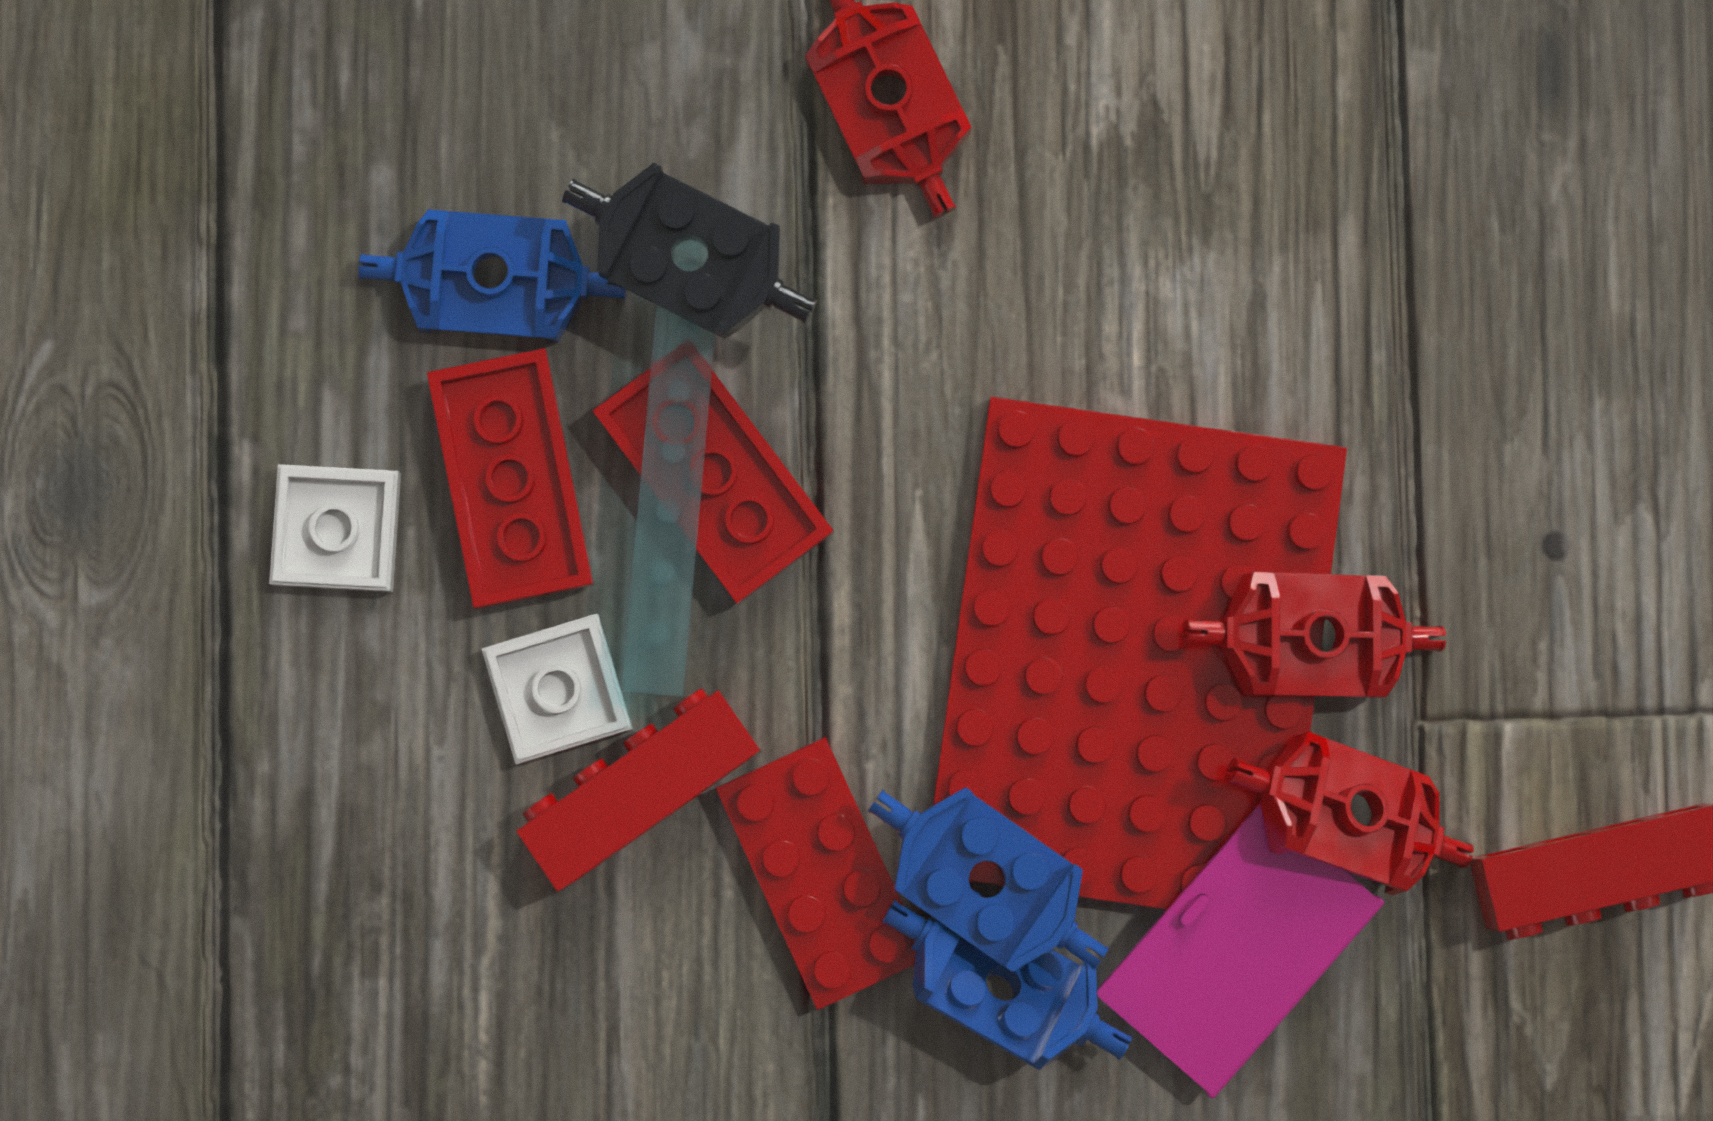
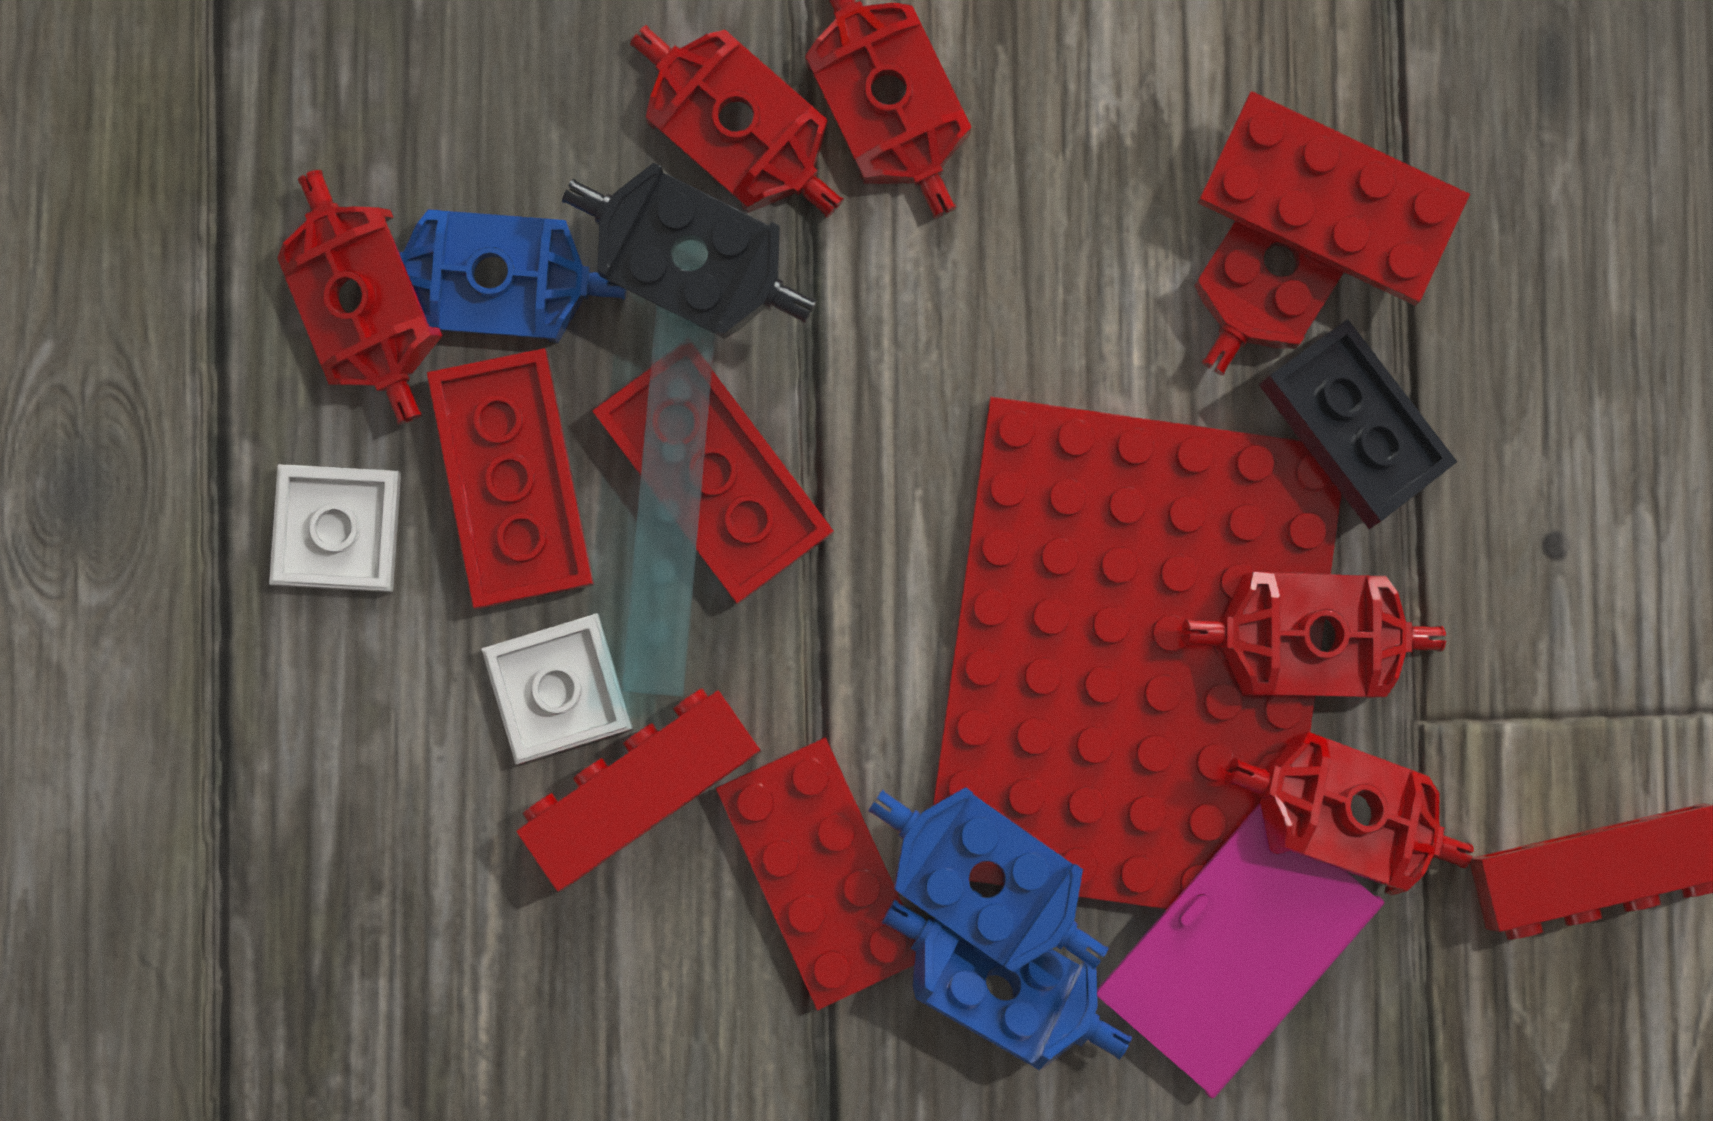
none -> red plate [277,170,443,425]
none -> red plate [630,25,844,218]
none -> red plate [1194,221,1344,376]
none -> red plate [1197,91,1470,306]
none -> black plate [1258,319,1457,529]

